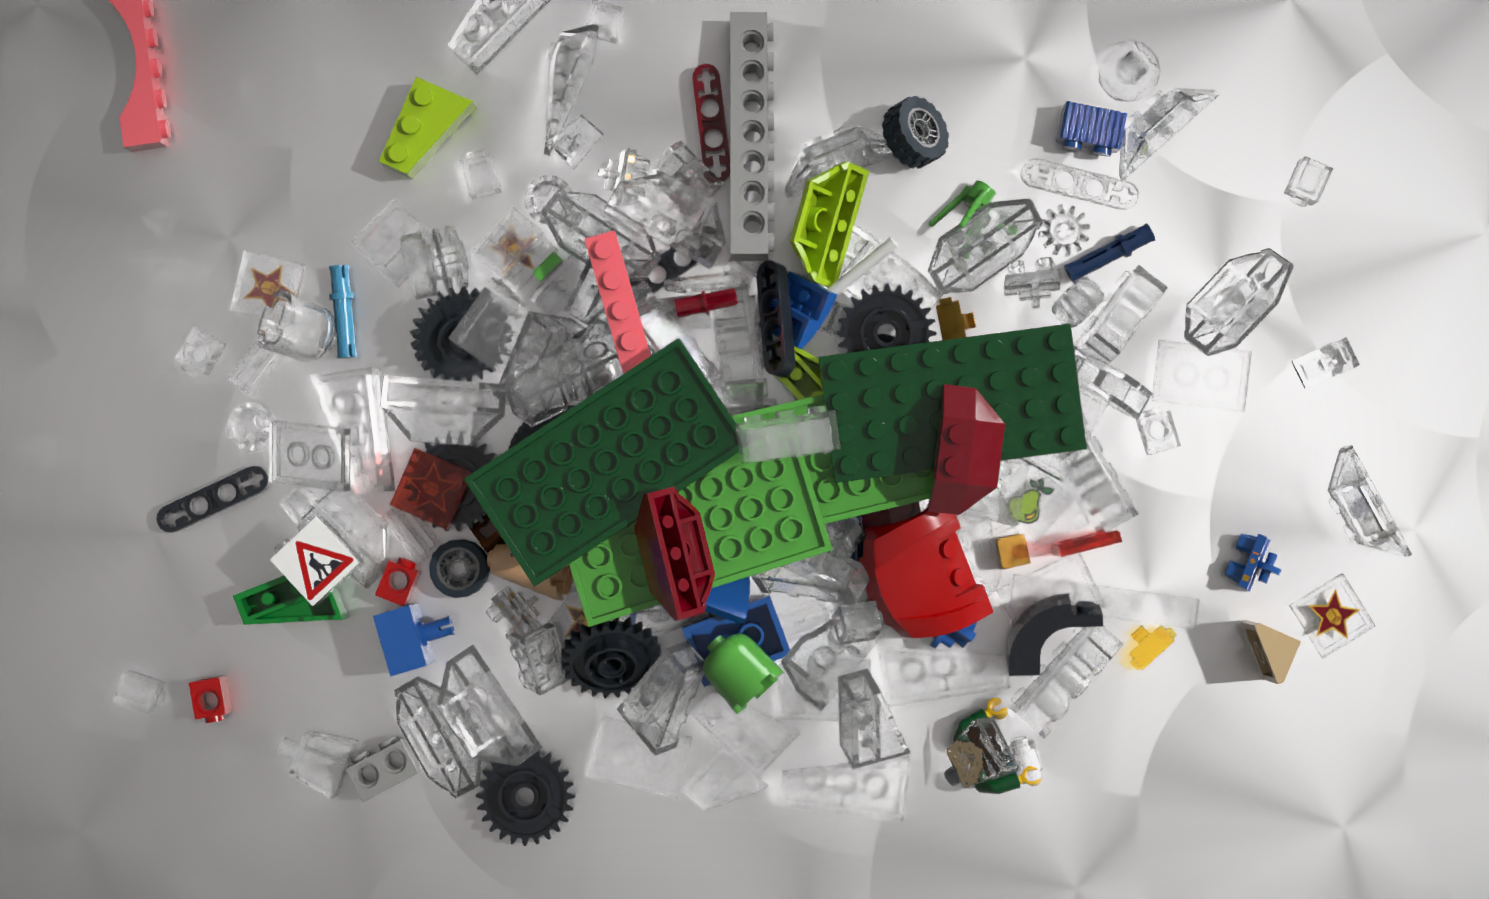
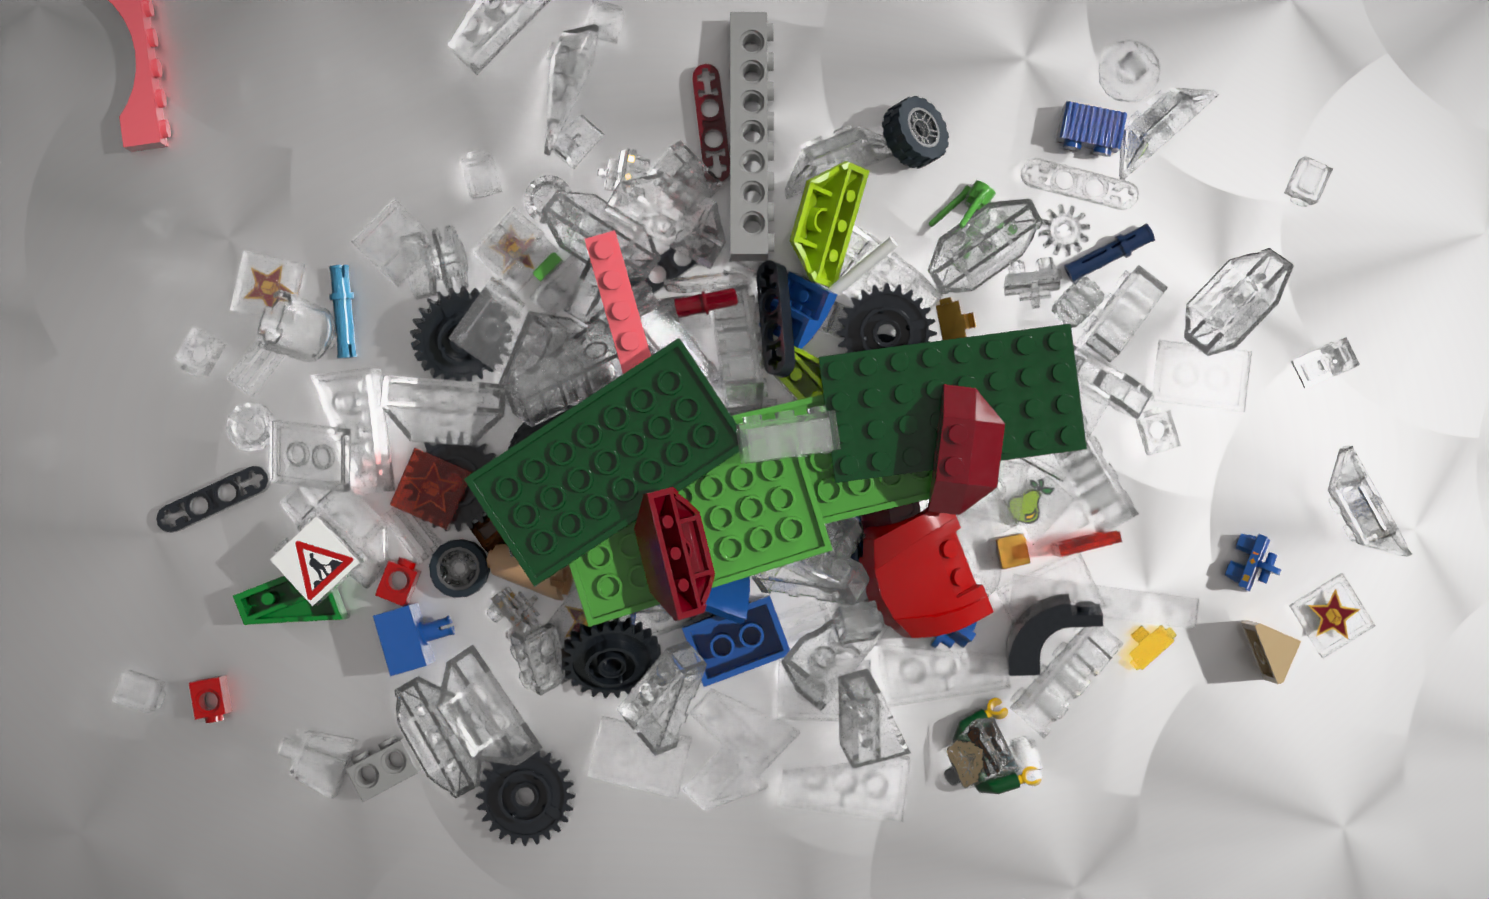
lime wedge [378,77,477,179] -> none
bright green cylinder [703,633,784,715] -> none

